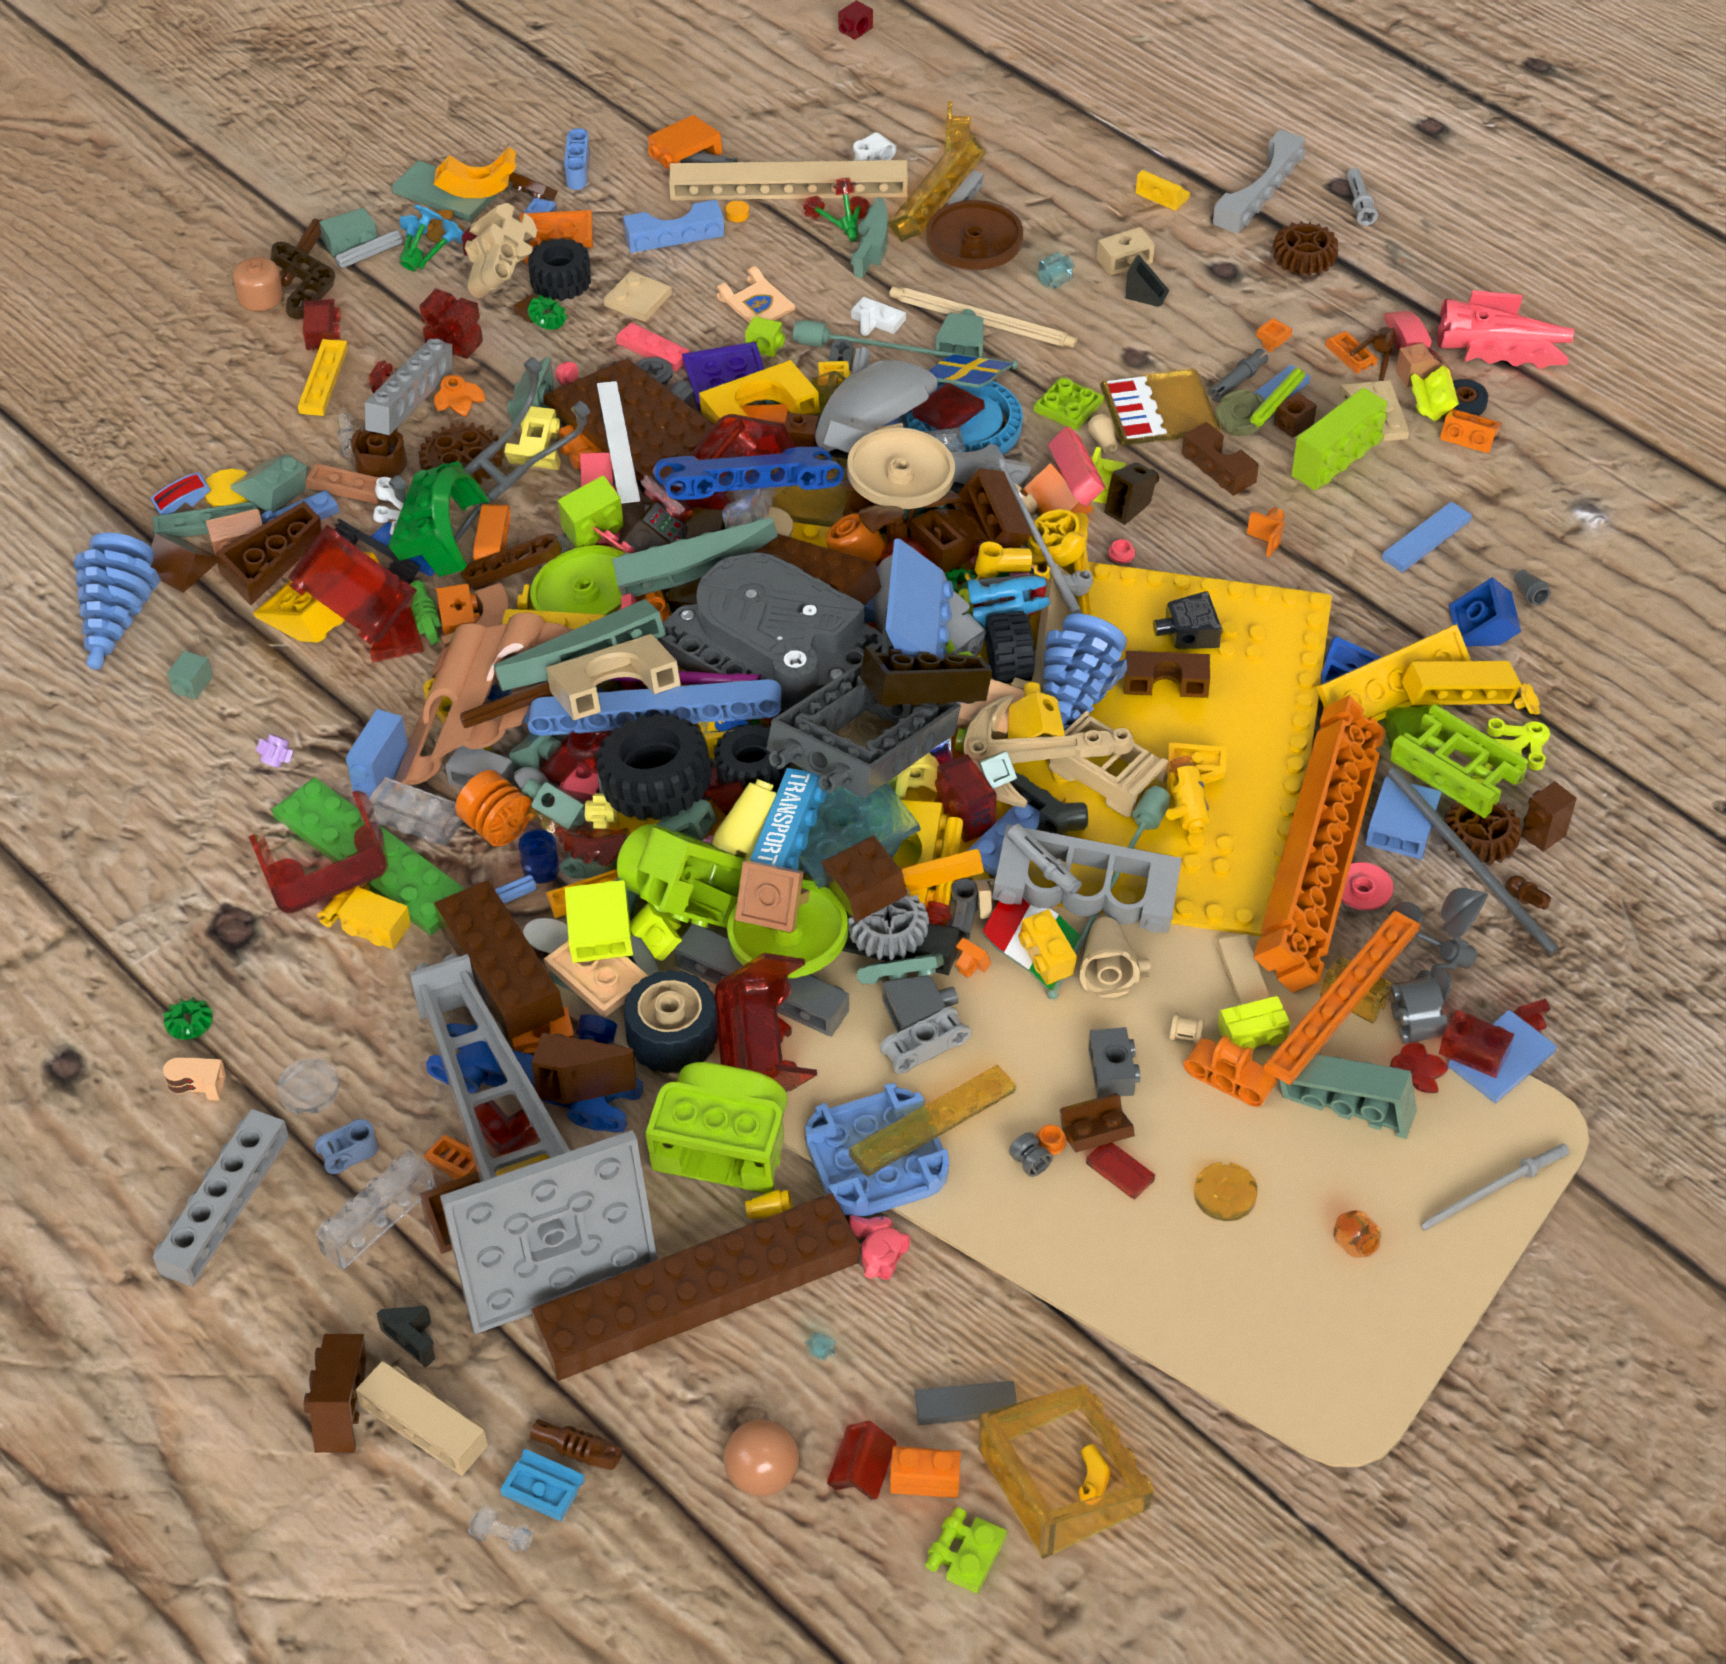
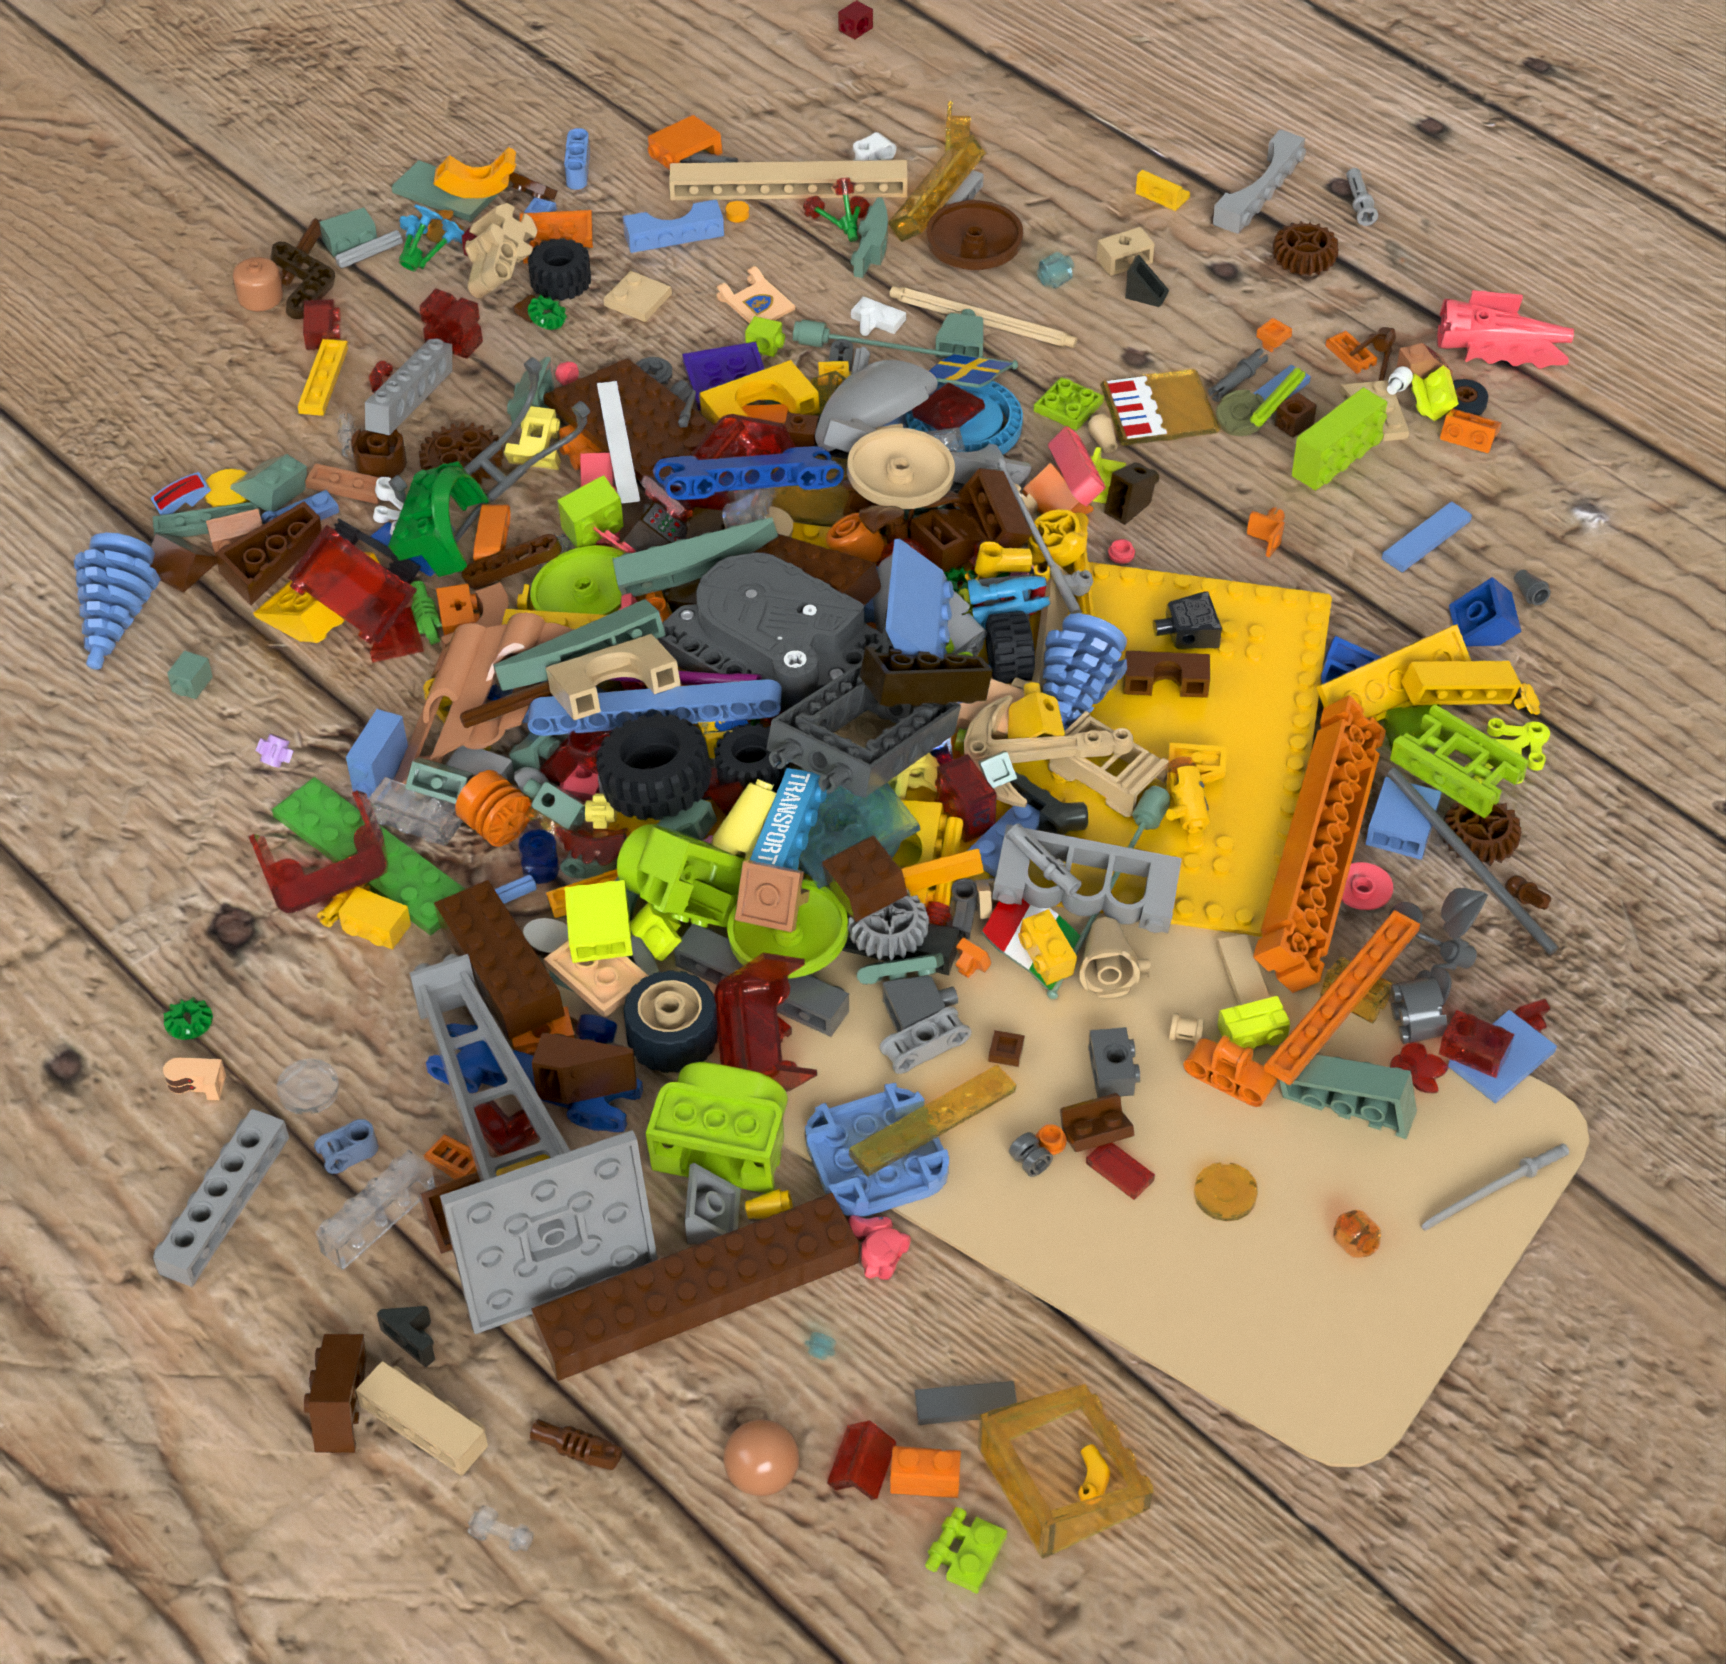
orange plate [434,375,485,417] -> none
dark azure plate [500,1449,585,1521] -> none
coral plate [616,322,690,372] -> none
reddish brown arch [1182,421,1259,496] -> none
coral slope [1384,310,1431,349] -> none
reddish brown brick [1522,781,1577,852] -> none
none -> sand green brick [405,757,473,804]
none -> dark grey piece [678,390,696,428]
none -> light grey slope [685,1163,741,1244]
none -> reddish brown plate [988,1030,1025,1067]
none -> white cylinder [1387,366,1413,395]

